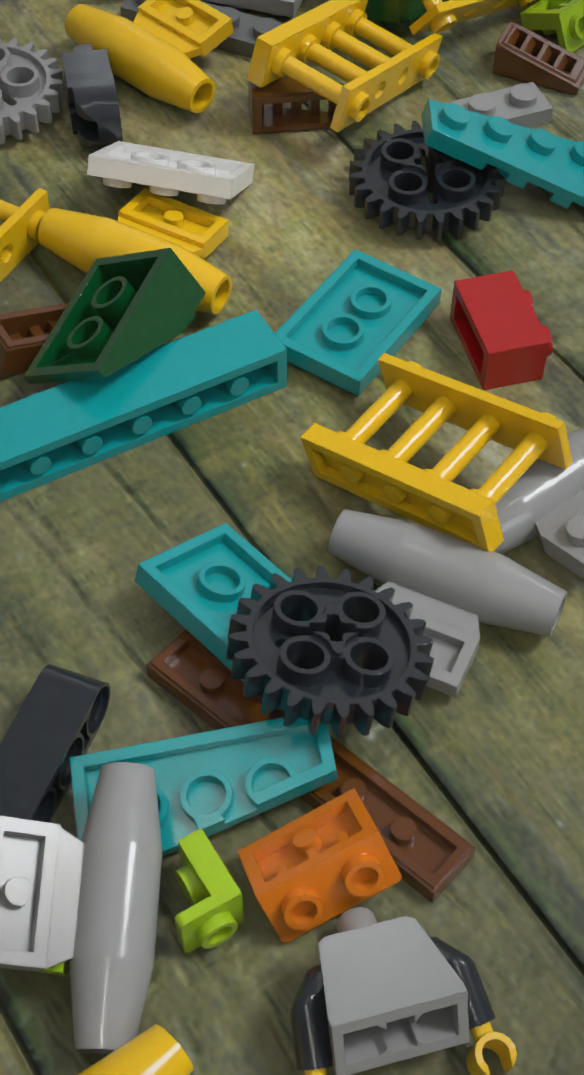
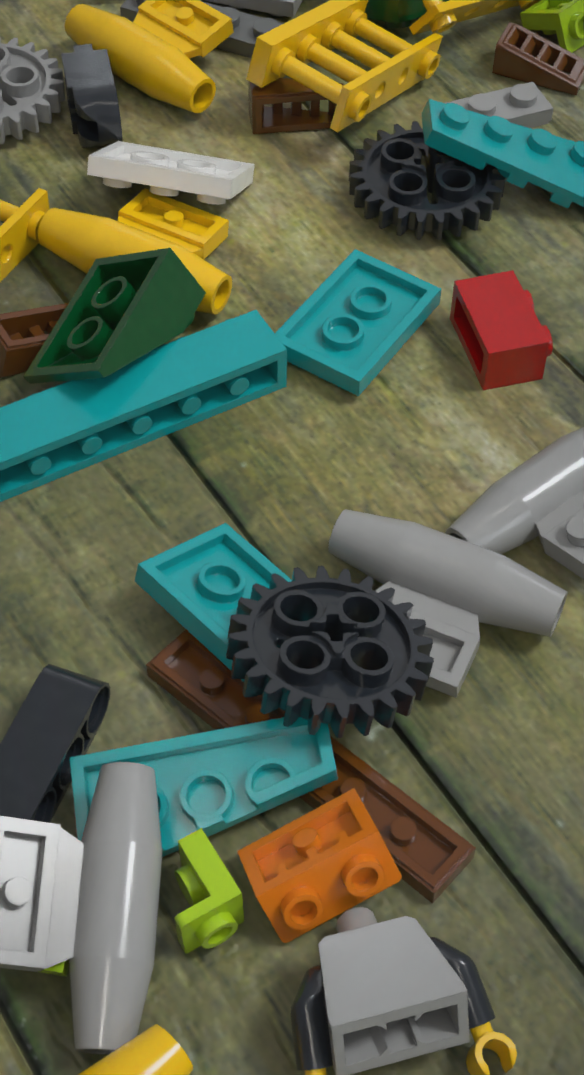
yellow fence [300,353,573,552] -> none

